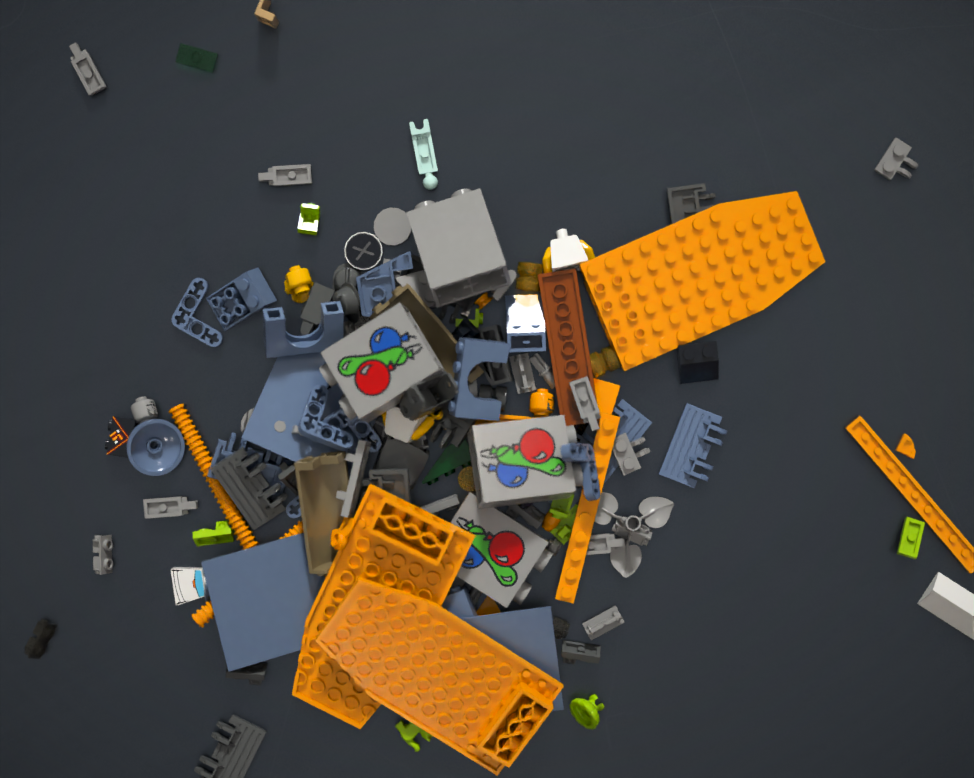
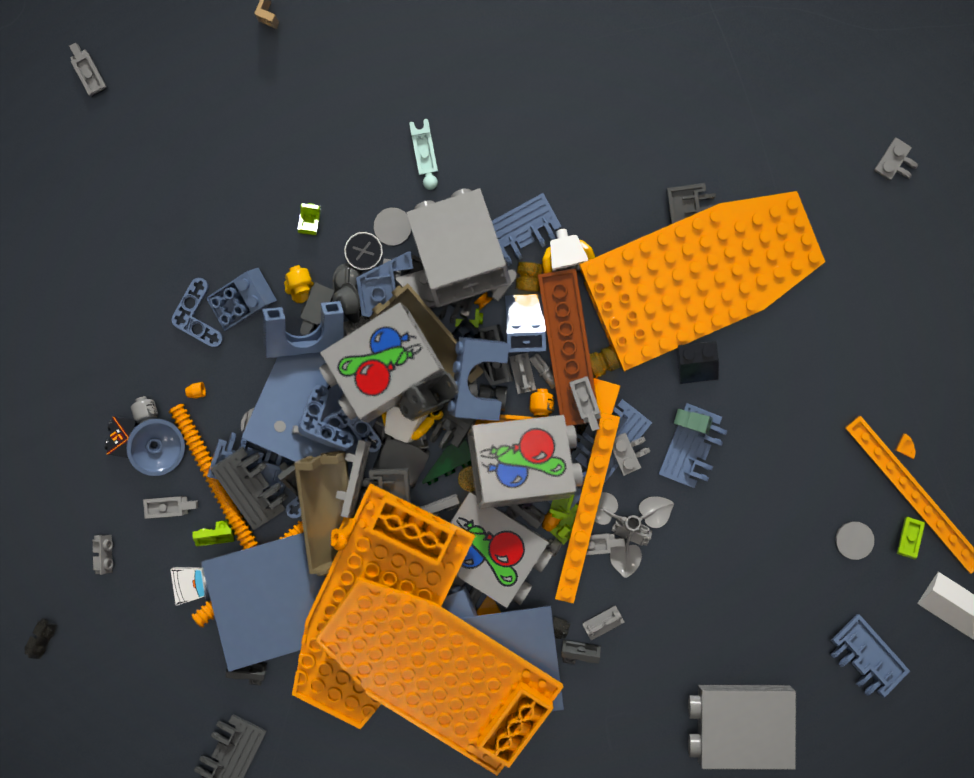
clear green plate [175,43,218,73] -> none
light grey hinge [258,164,312,186] -> none
lime animal [395,719,433,752] -> none
sand blue beam [561,443,600,501] -> none
lime hair [569,694,604,730] -> none
none -> light orange hose [185,382,206,399]
none -> sand blue hinge [492,193,561,266]
none -> sand green leg [674,409,713,434]
none -> light grey brick [688,685,796,769]
none -> sand blue hinge [831,614,910,698]
none -> light grey tile [835,521,874,560]

